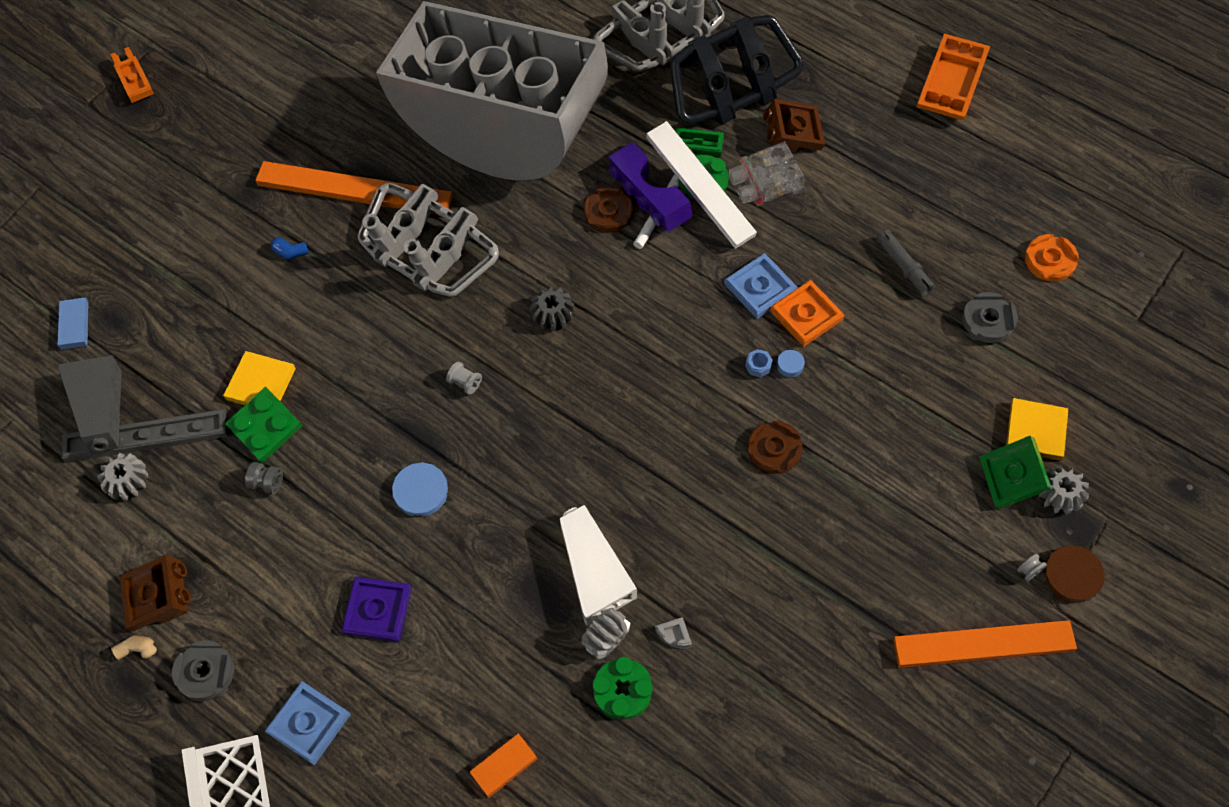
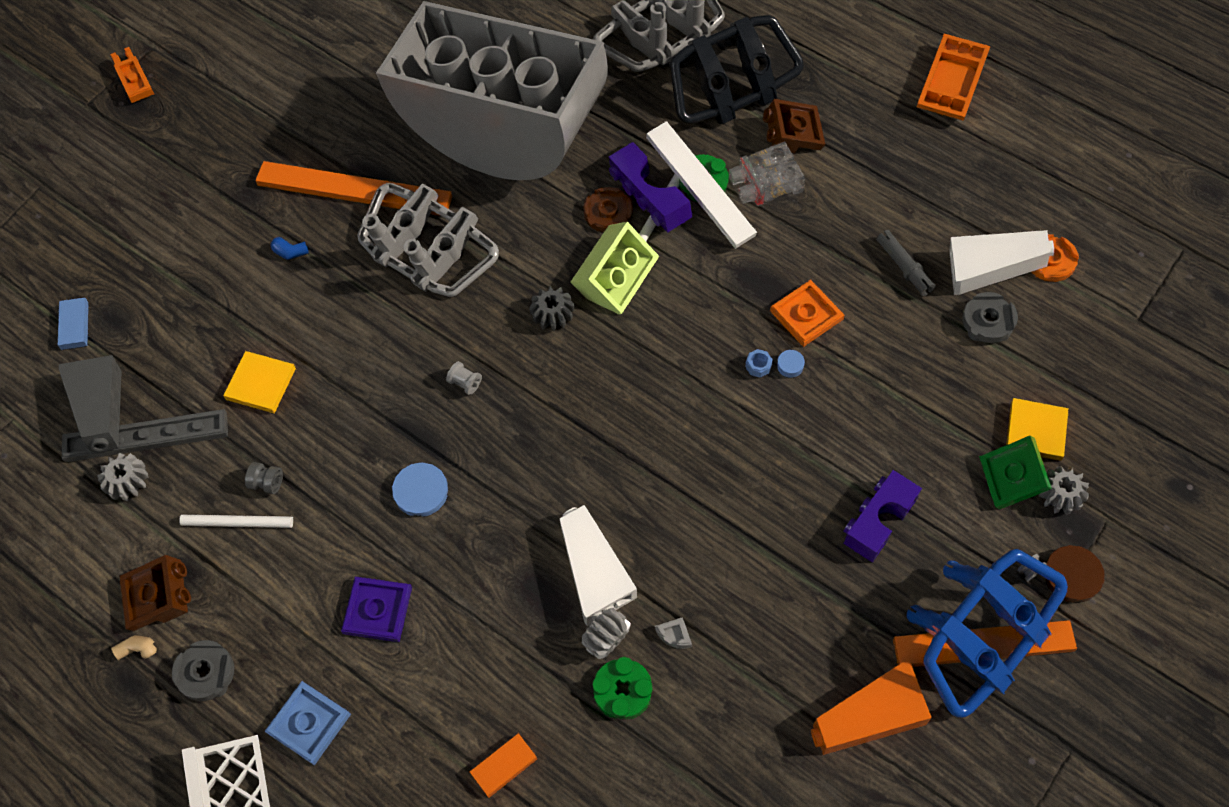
green plate [225,386,303,463] -> none
green tile [675,128,724,157] -> none
medium blue tile [724,253,798,319] -> none
reddish brown tile [748,421,803,474] -> none
none -> white bar [180,515,293,528]
none -> yellowish green slope [571,222,659,314]
none -> orange slope [811,660,932,755]
none -> dark purple arch [843,470,922,563]
none -> blue piece [907,549,1068,718]
none -> white slope [949,230,1054,295]

